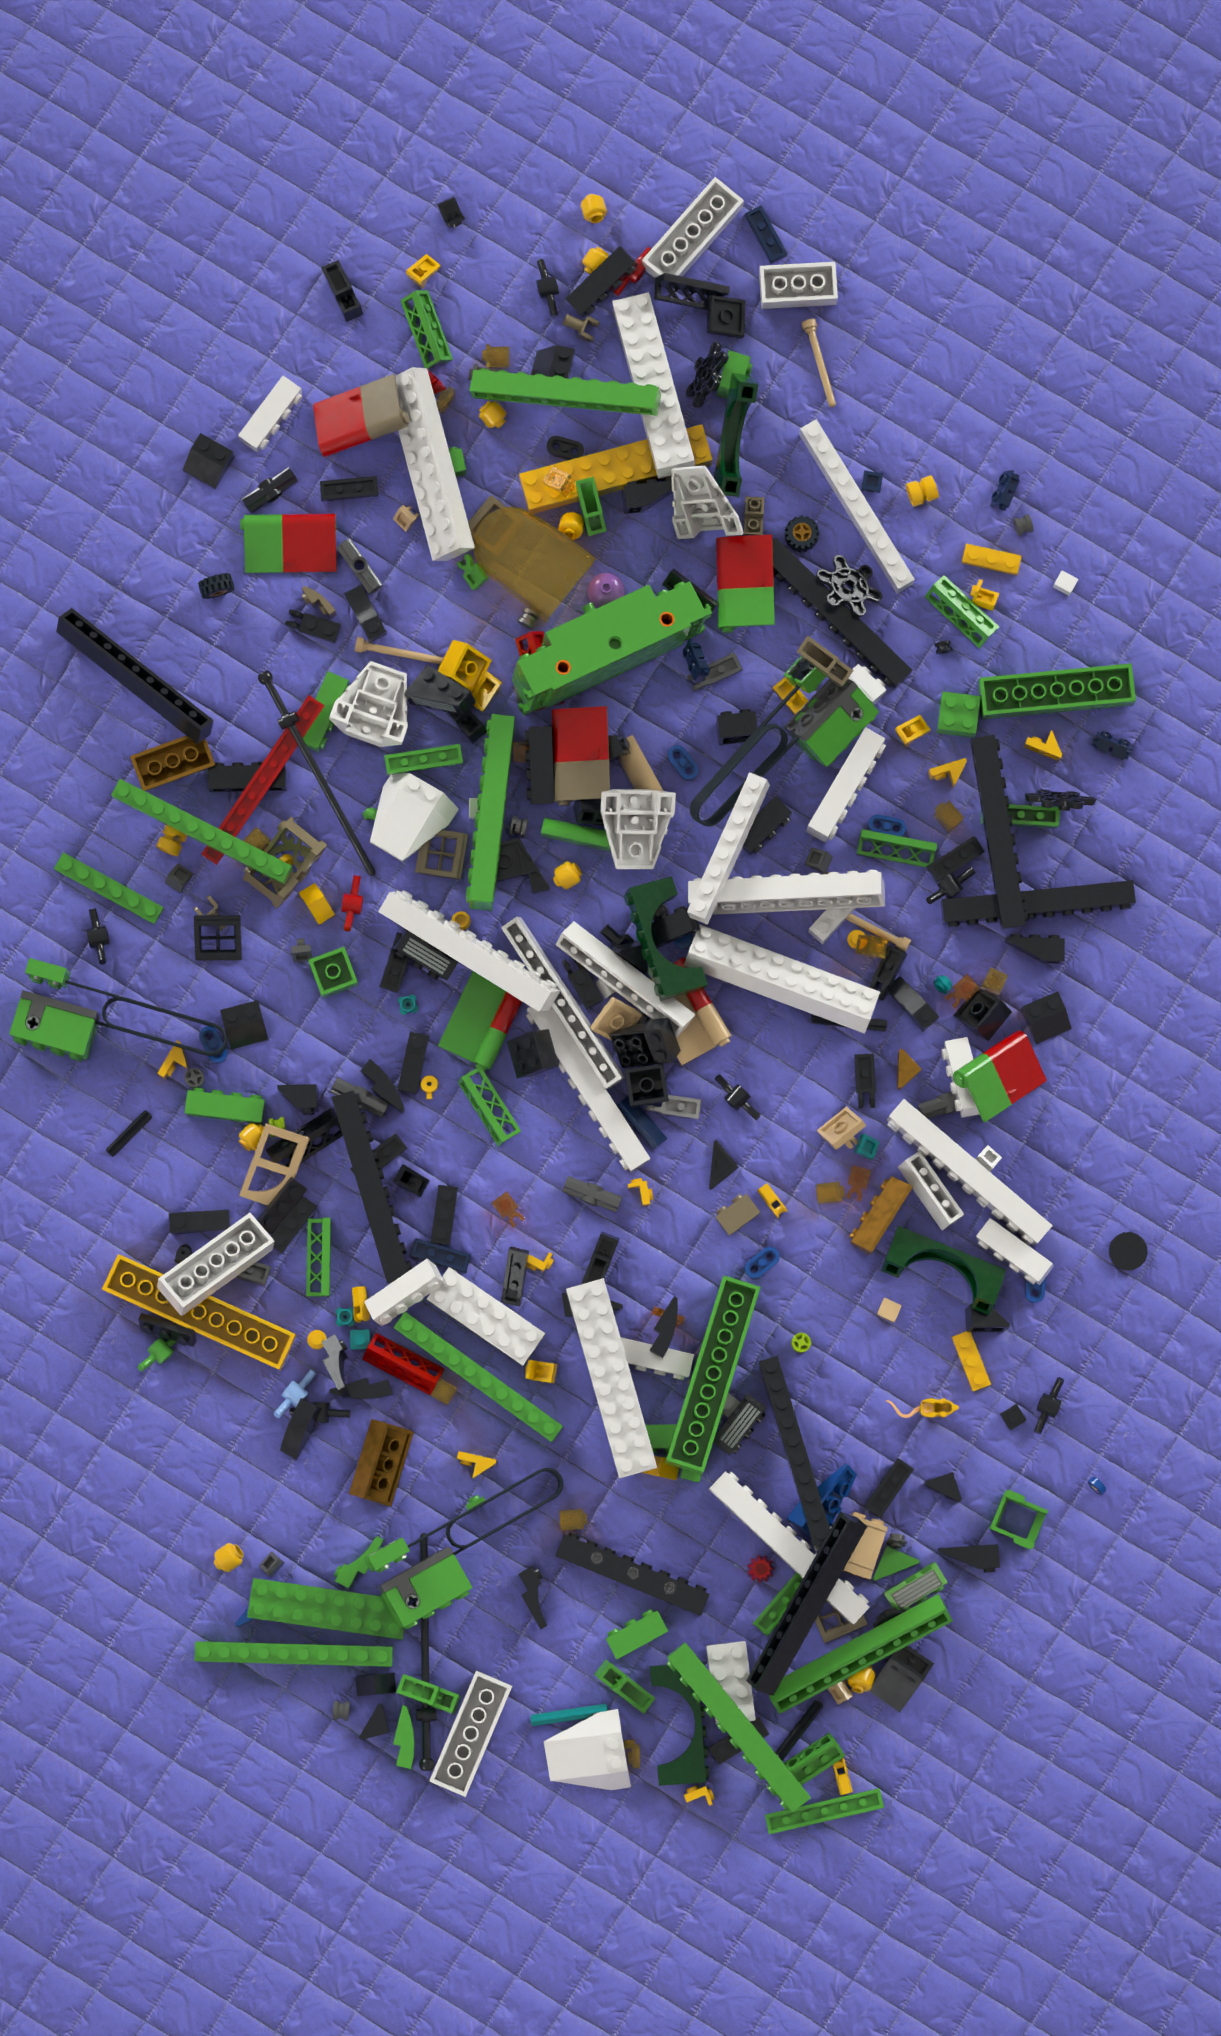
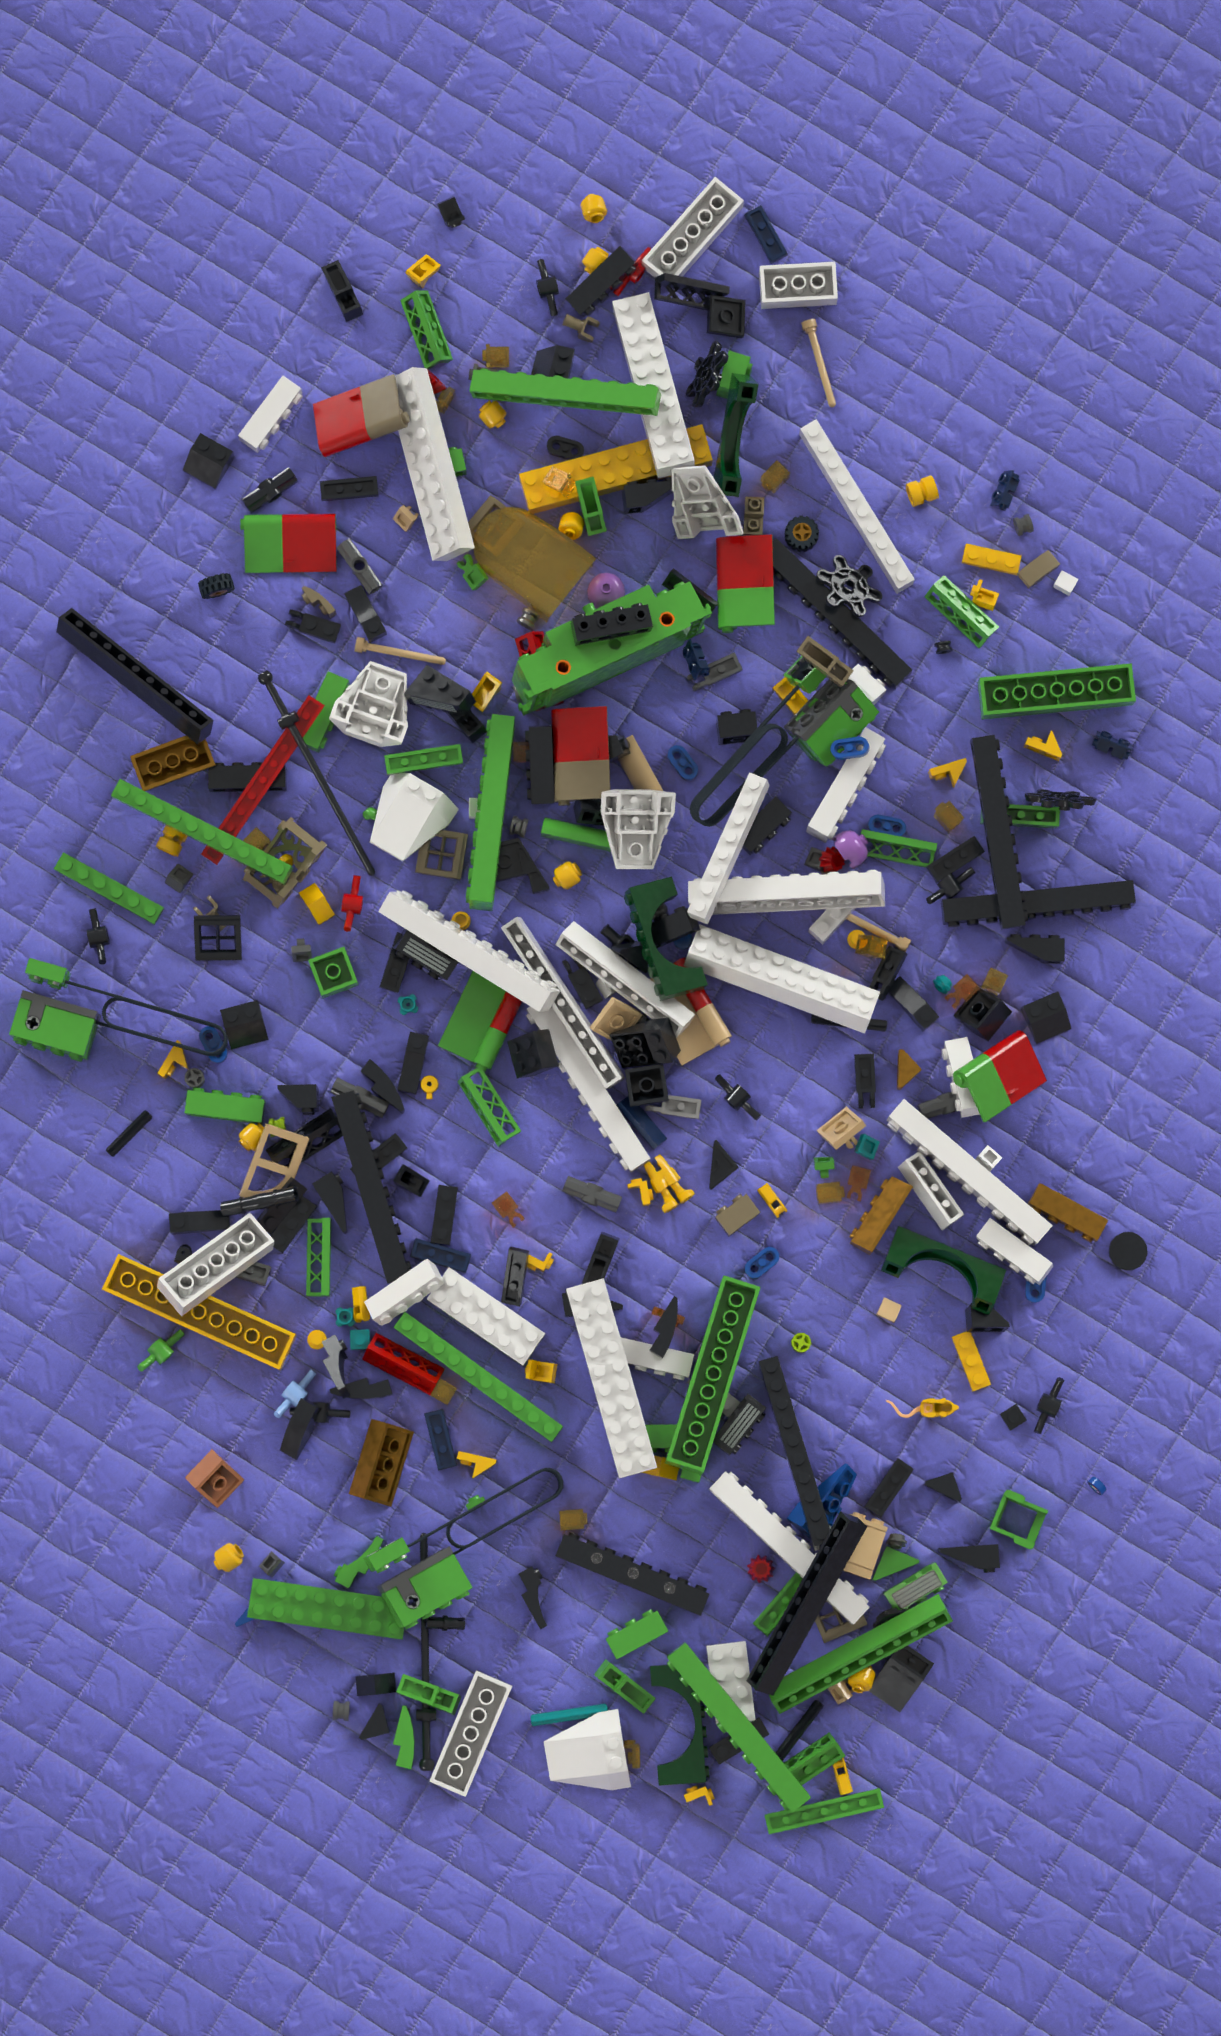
black plate [138,1313,197,1347] -> none
bright green brick [194,1641,393,1667] -> none
yellow slope [438,640,492,693] -> none
dark blue plate [861,470,883,493] -> none
yellow slope [895,715,931,747] -> none
bright green brick [936,692,981,738] -> none
none -> nougat slope [185,1449,244,1508]
none -> black piece [220,1186,299,1217]
none -> black slope [312,1171,347,1234]
none -> dark blue tile [424,1409,457,1471]
none -> black pin [424,1615,465,1631]
none -> black brick [571,603,653,646]
none -> yellow piece [643,1154,695,1213]
none -> clear yellow brick [760,460,791,493]
none -> bright green tile [814,1157,835,1178]
none -> red piece [819,846,845,872]
none -> blue plate [830,737,870,760]
none -> medium lavender cylinder [832,830,868,869]
none -> dark tan slope [1017,550,1060,588]
none -> pearl gold brick [1028,1183,1108,1243]

